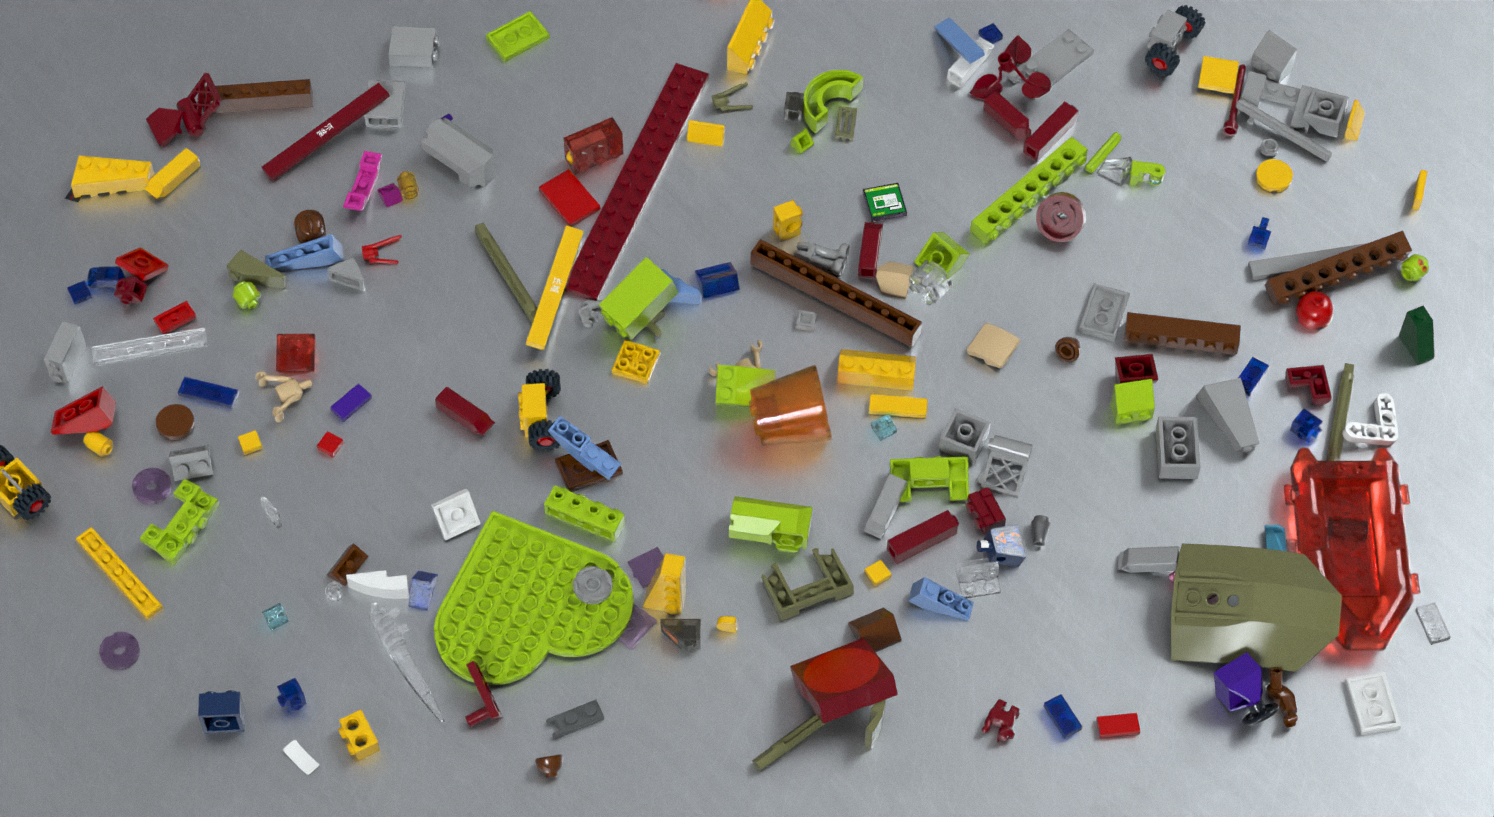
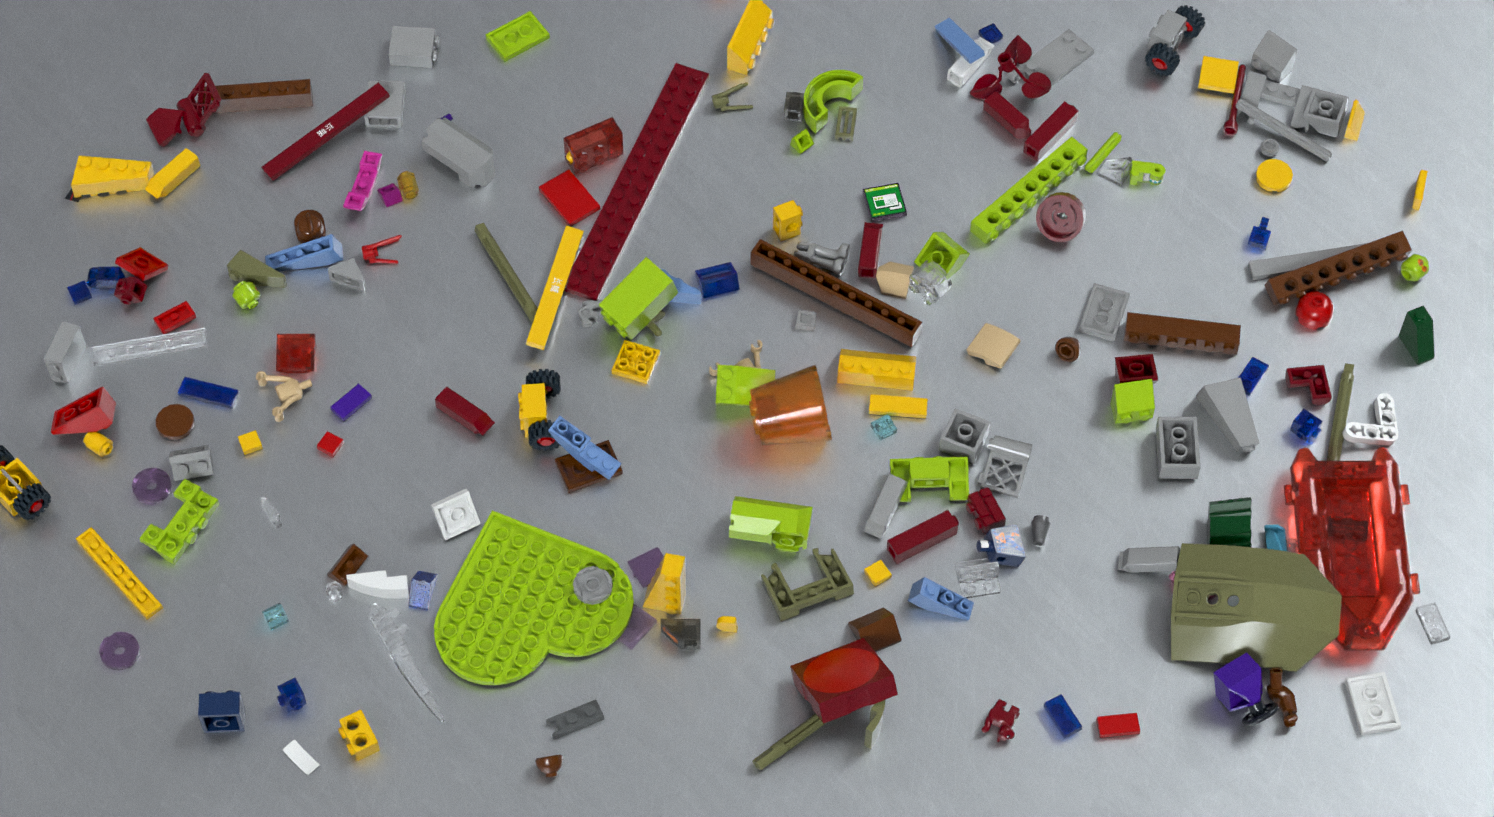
dark red piece [465,661,503,727] -> none
lime brick [544,485,625,542] -> none
yellow slope [687,120,725,147] -> none
none -> dark green slope [1207,497,1252,547]

